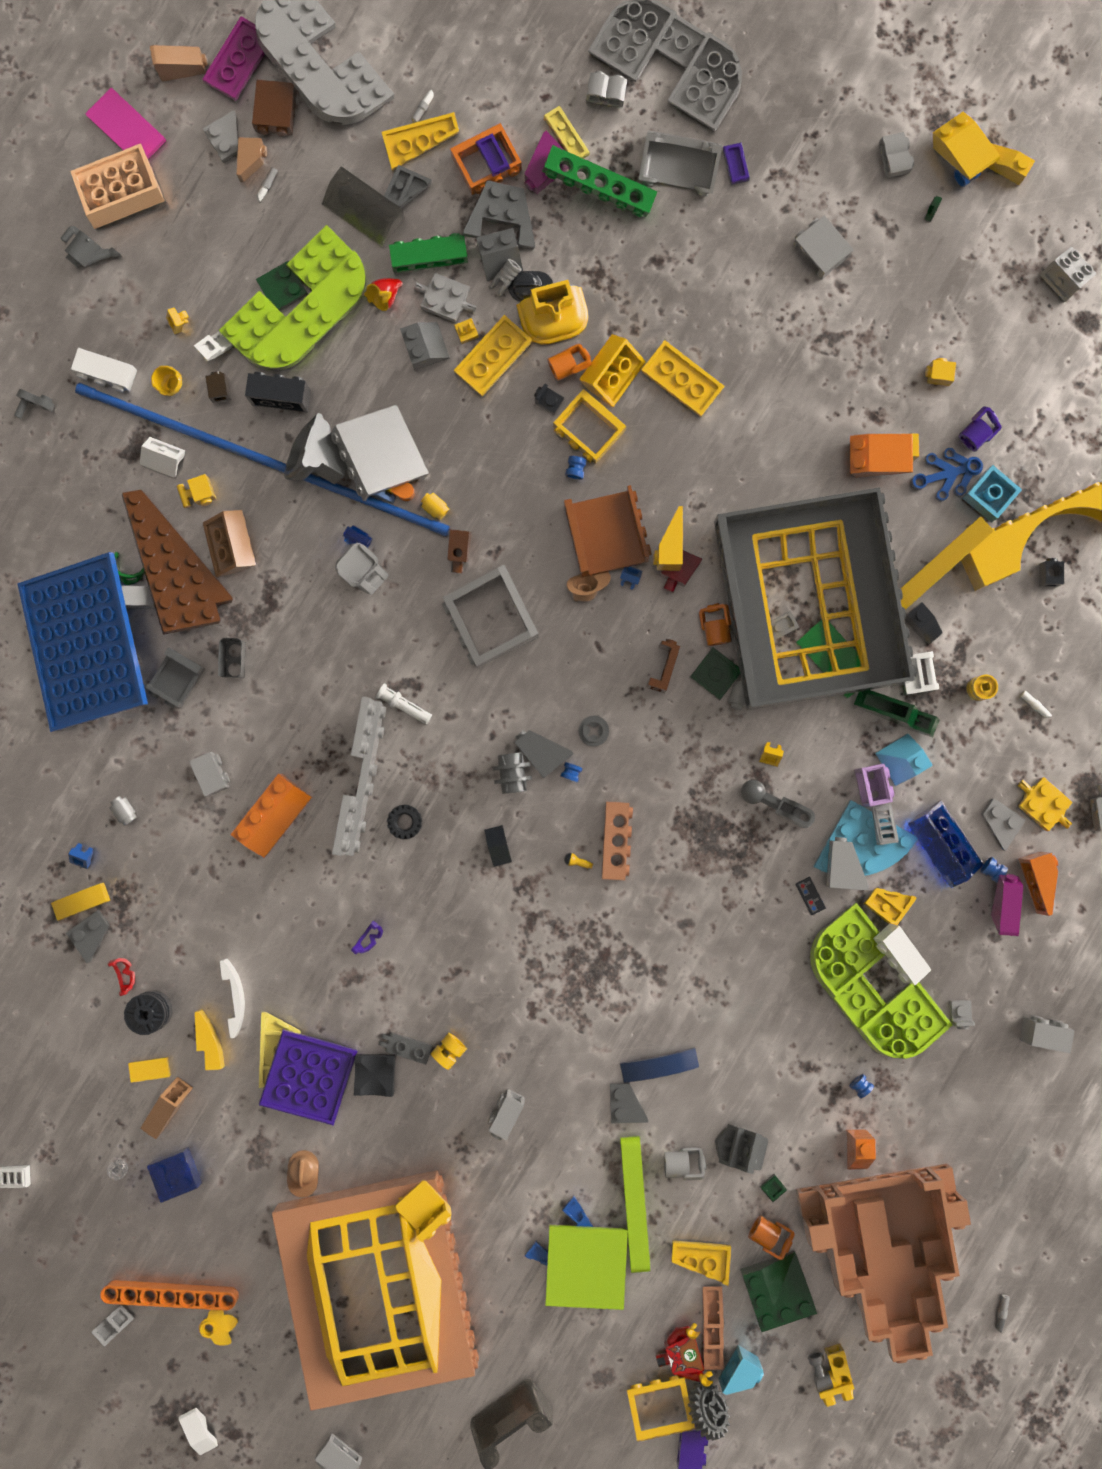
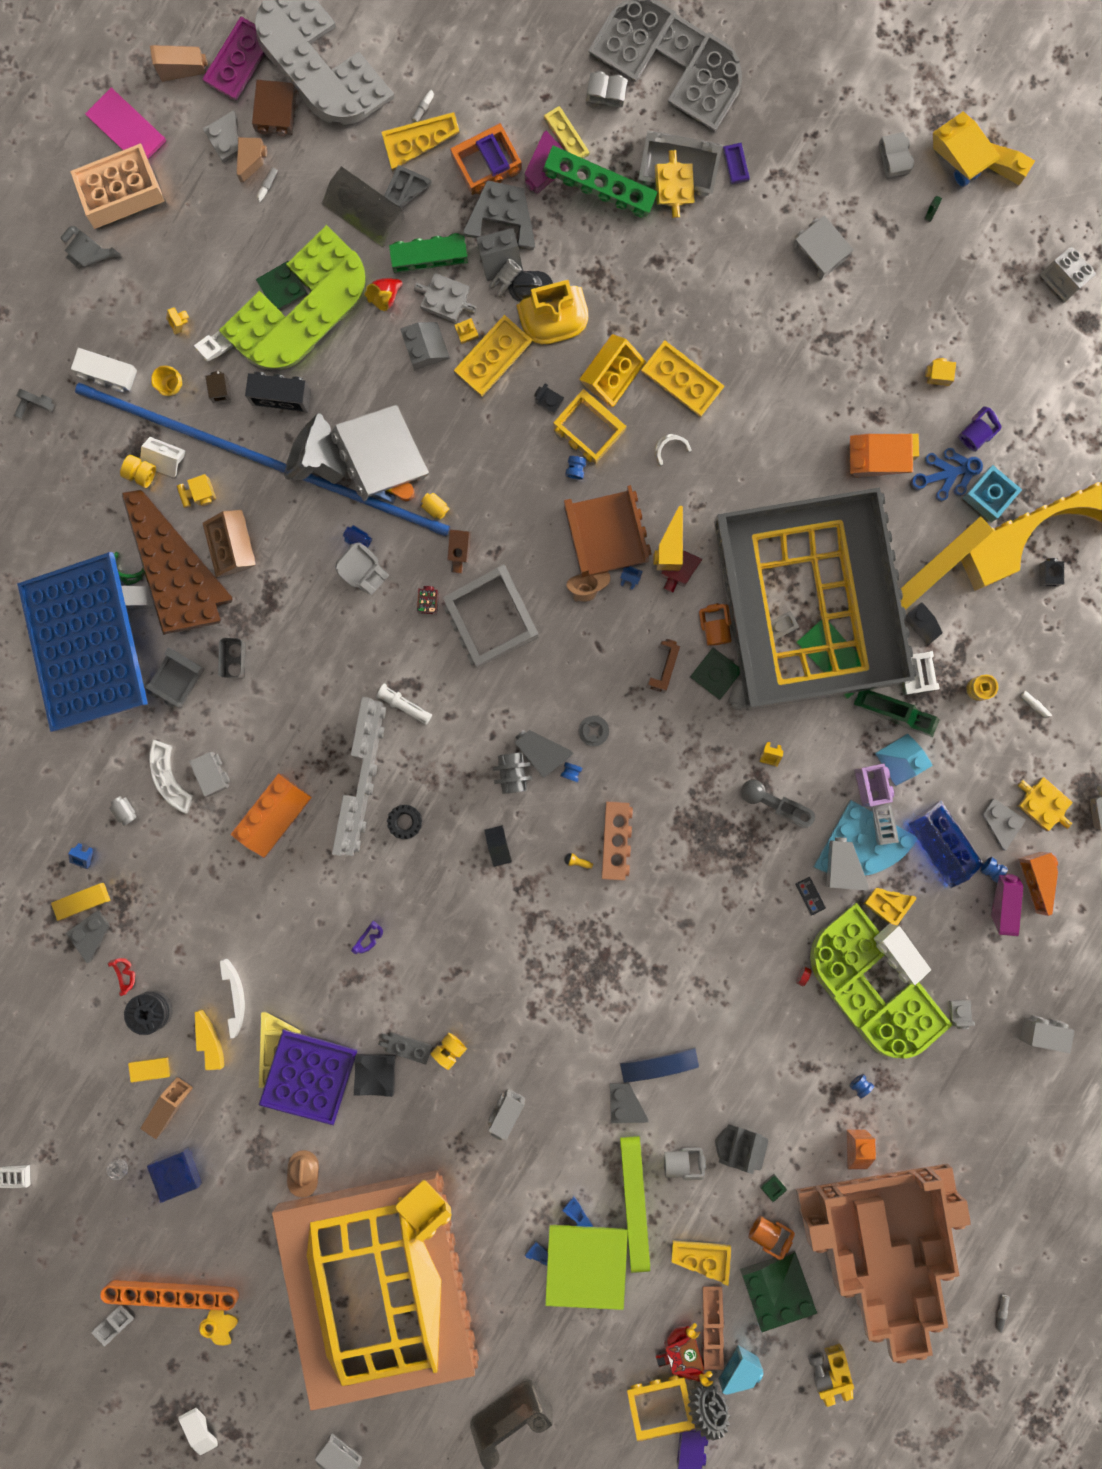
orange piece [547,344,592,381] -> none
none -> yellow wheel [120,454,156,488]
none -> white tile [149,740,194,814]
none -> brick [417,586,439,615]
none -> yellow plate [655,150,695,218]
none -> white helmet [655,434,692,466]
none -> red tile [796,966,812,987]

